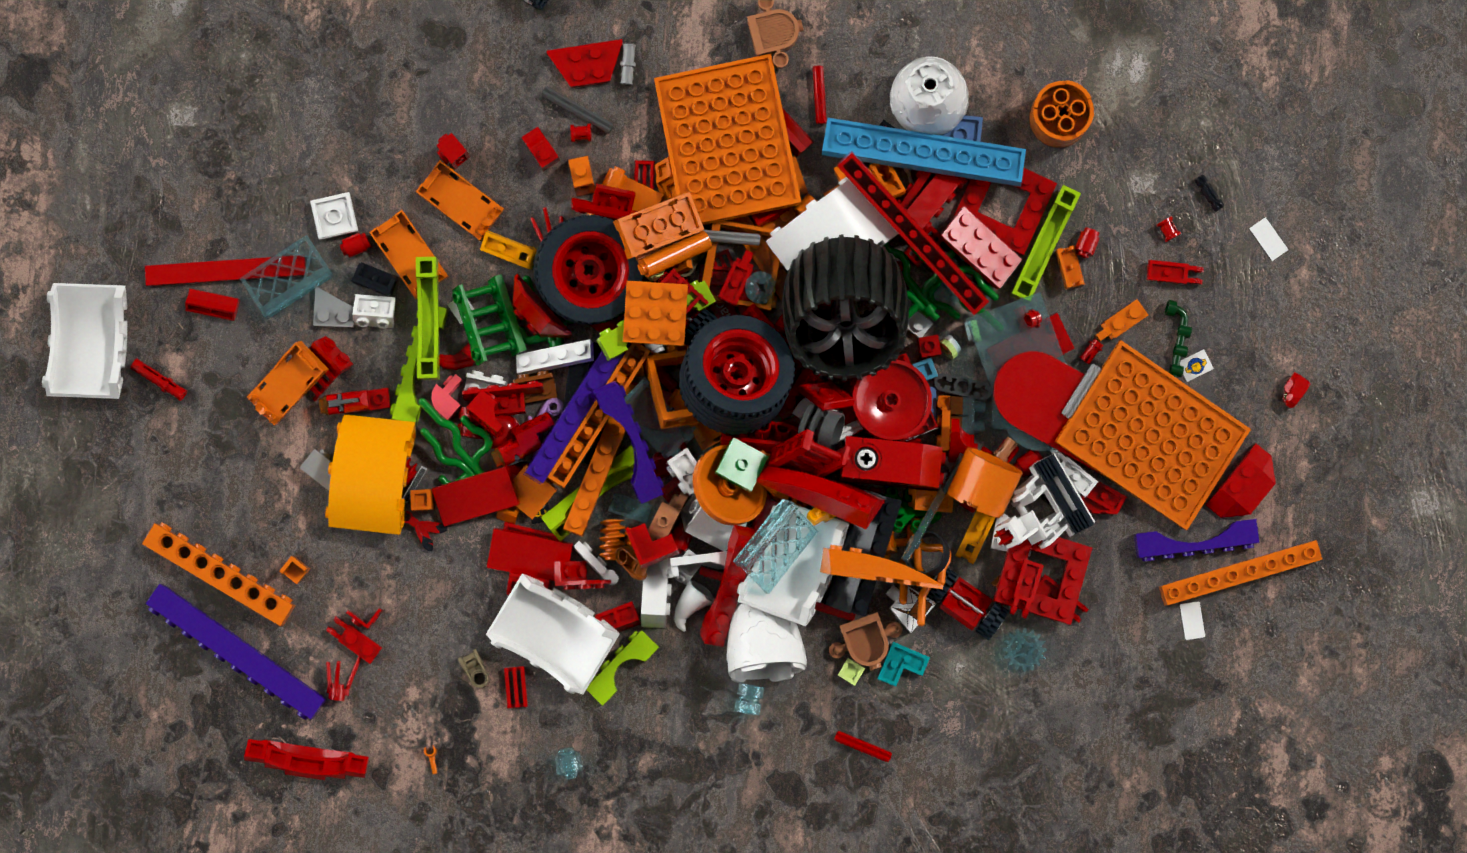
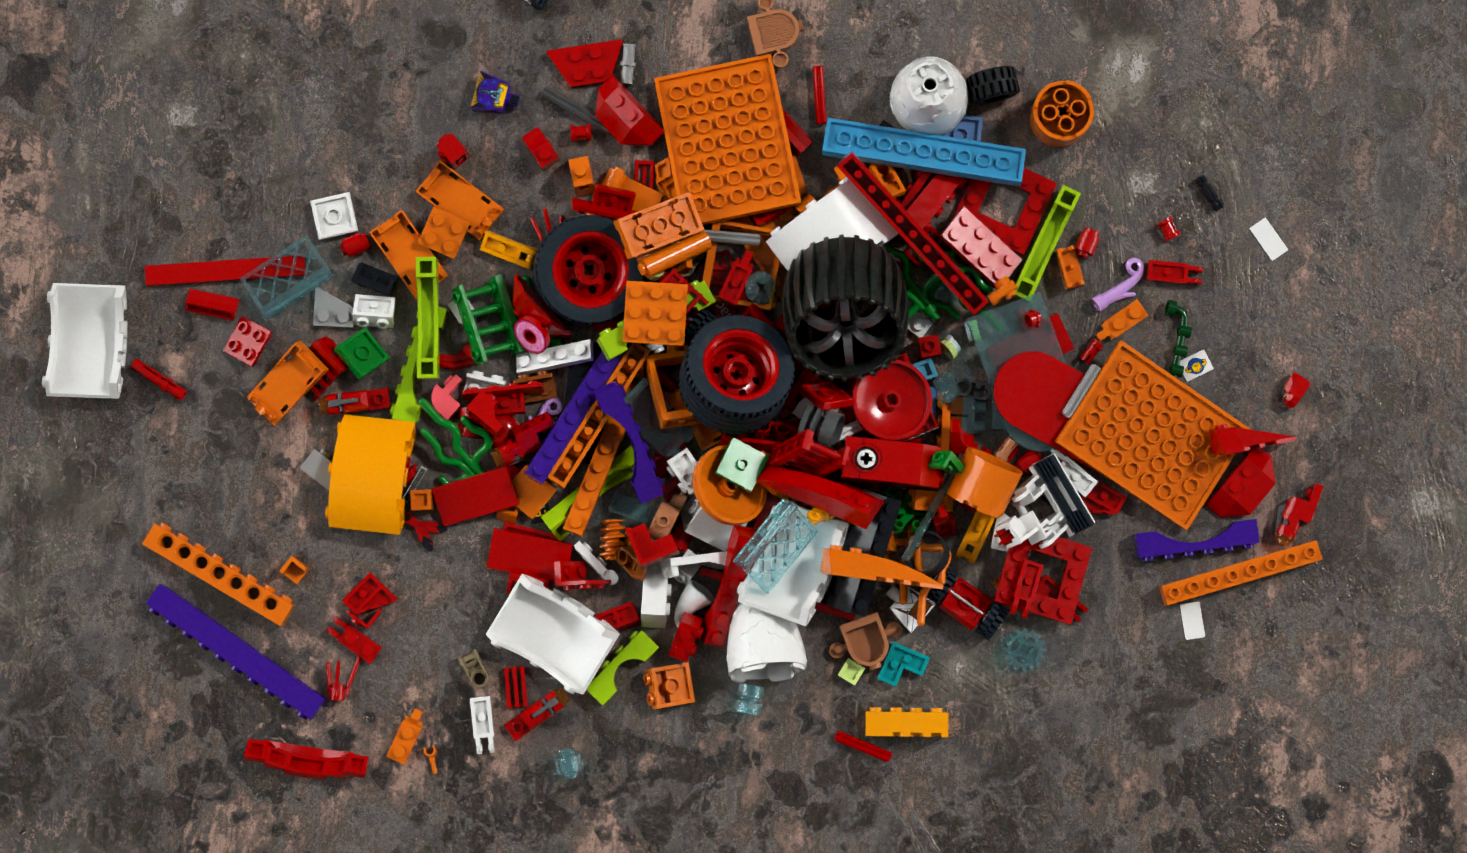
none -> hinge [223,316,272,367]
none -> green plate [334,327,390,380]
none -> red wing [342,572,398,615]
none -> orange hinge [386,708,423,765]
none -> orange plate [418,206,470,259]
none -> white hinge [470,696,495,754]
none -> torso [471,71,520,114]
none -> red plate [504,687,570,742]
none -> tile [514,316,550,354]
none -> red wedge [595,74,665,145]
none -> orange plate [643,662,695,709]
none -> red brick [668,612,704,663]
none -> light orange wedge [865,707,948,737]
none -> green bracket [928,450,965,473]
none -> clear light blue bracket [933,372,961,404]
none -> red hinge [933,505,956,540]
none -> black tyre [966,66,1020,105]
none -> orange plate [987,276,1018,306]
none -> lavender plant [1091,258,1144,312]
none -> red wedge [1209,424,1296,455]
none -> red plate [1274,483,1324,547]

